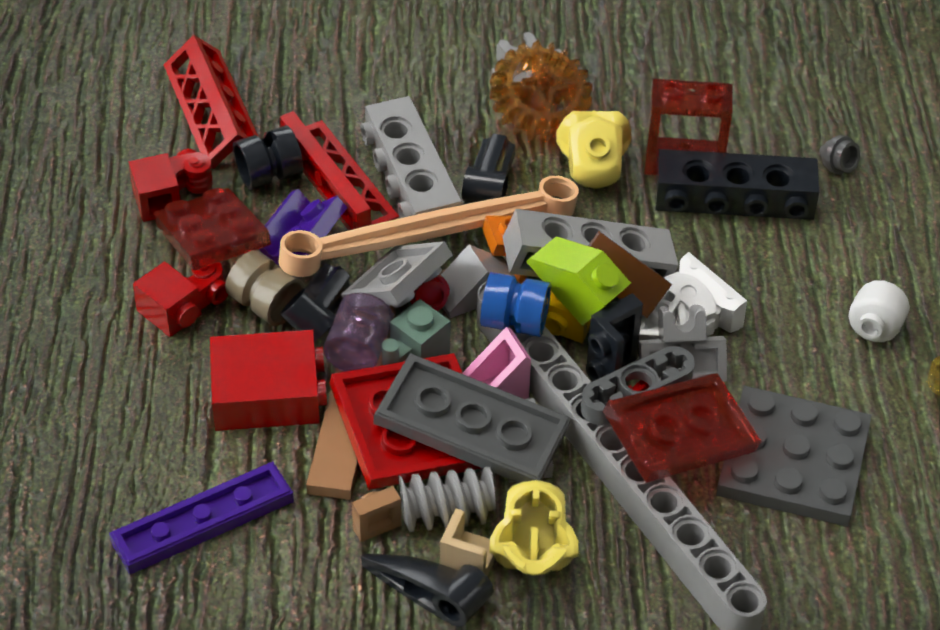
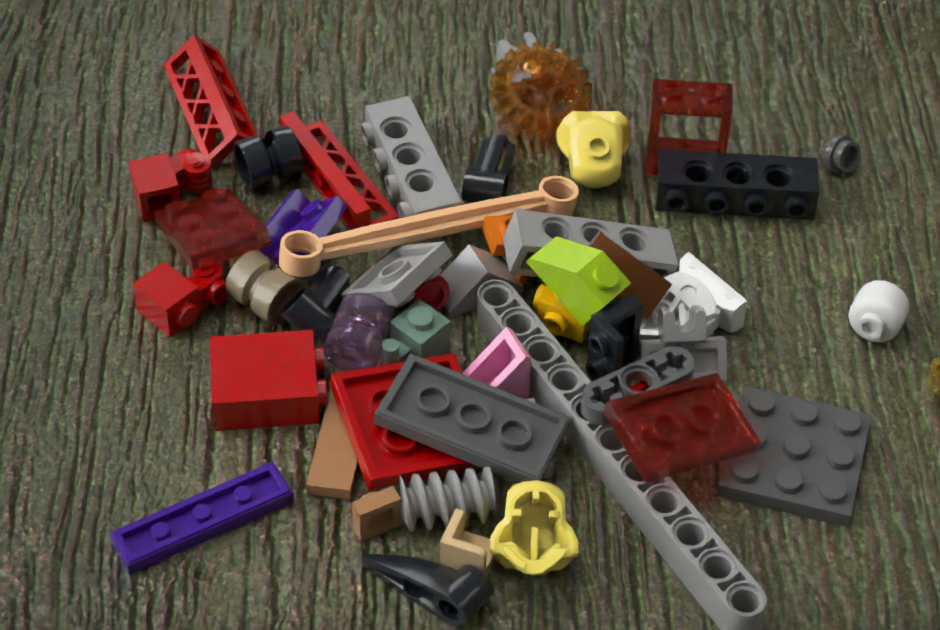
blue wheel [480,272,551,337] -> none

